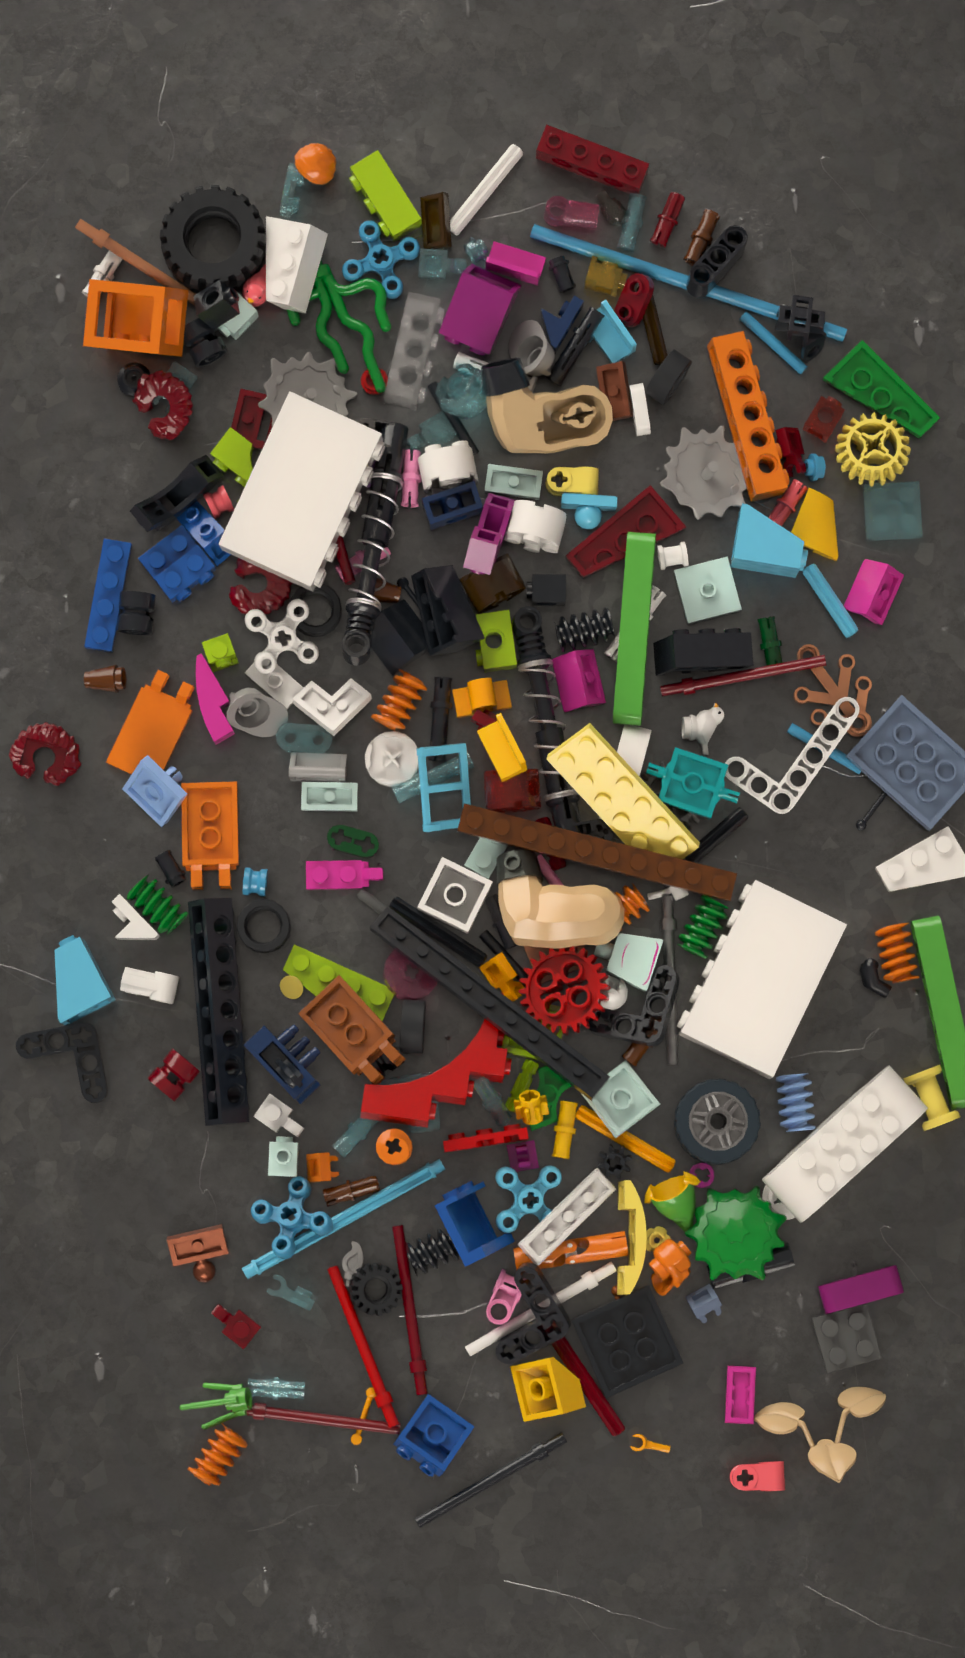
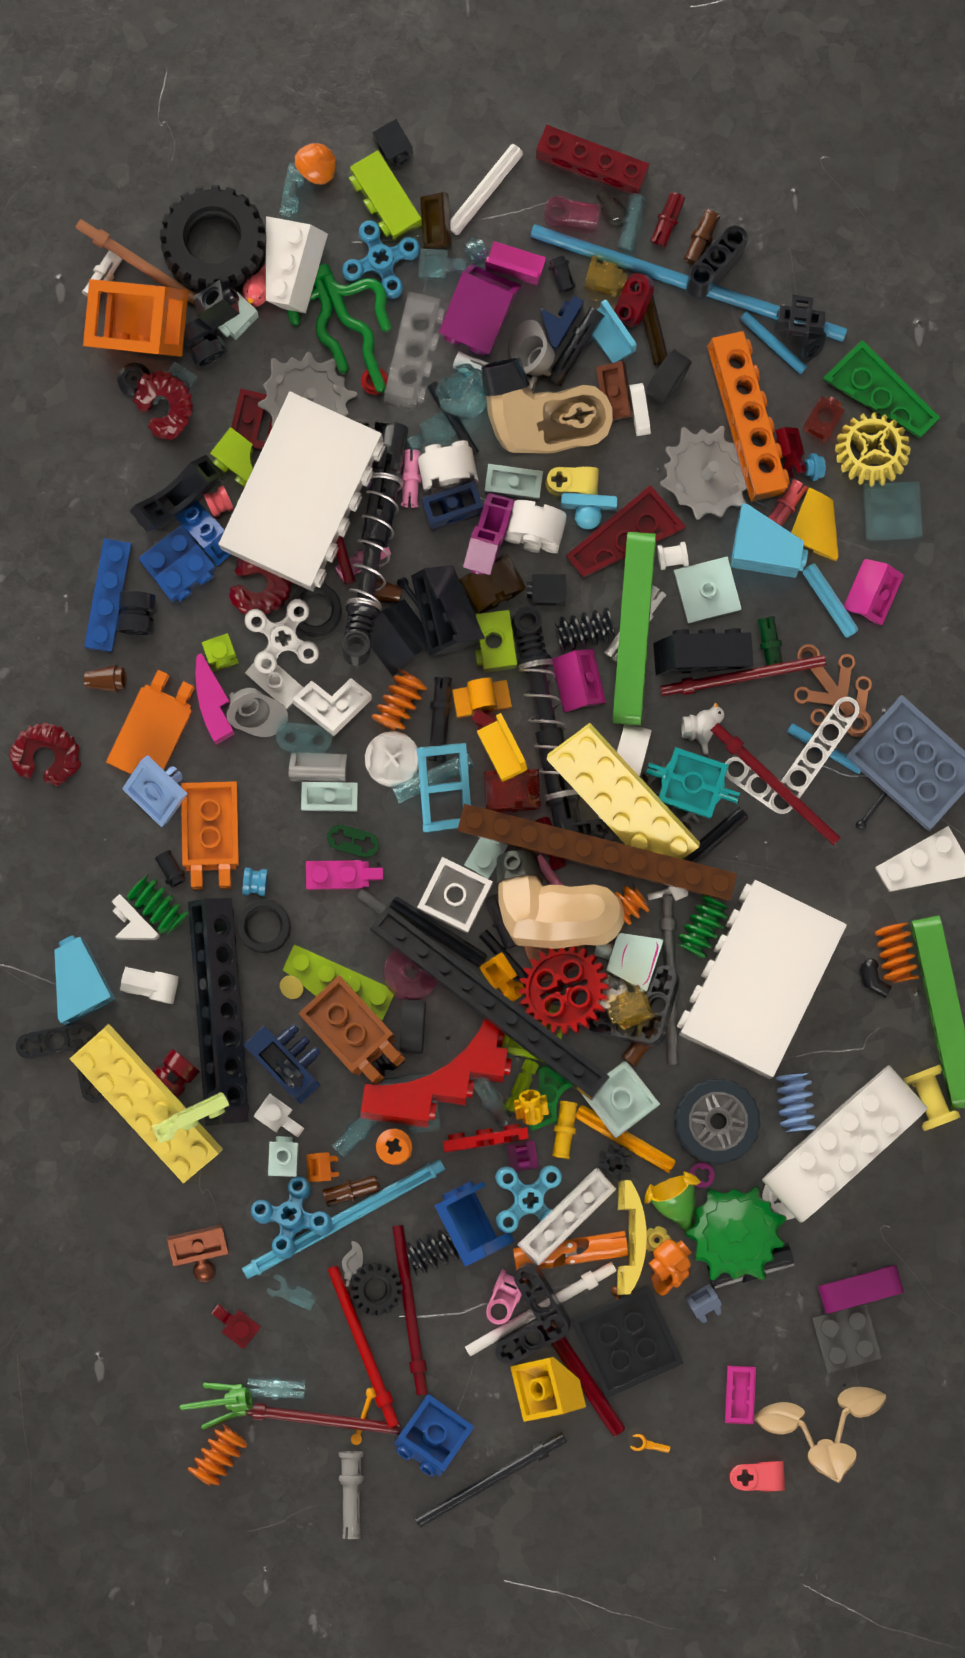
none -> light yellow plate [70,1024,223,1184]
none -> yellowish green hinge [152,1092,229,1143]
none -> light grey pin [339,1451,364,1539]
none -> black brick [372,119,413,167]
none -> clear yellow brick [607,985,654,1030]
none -> dark red bar [710,723,841,846]

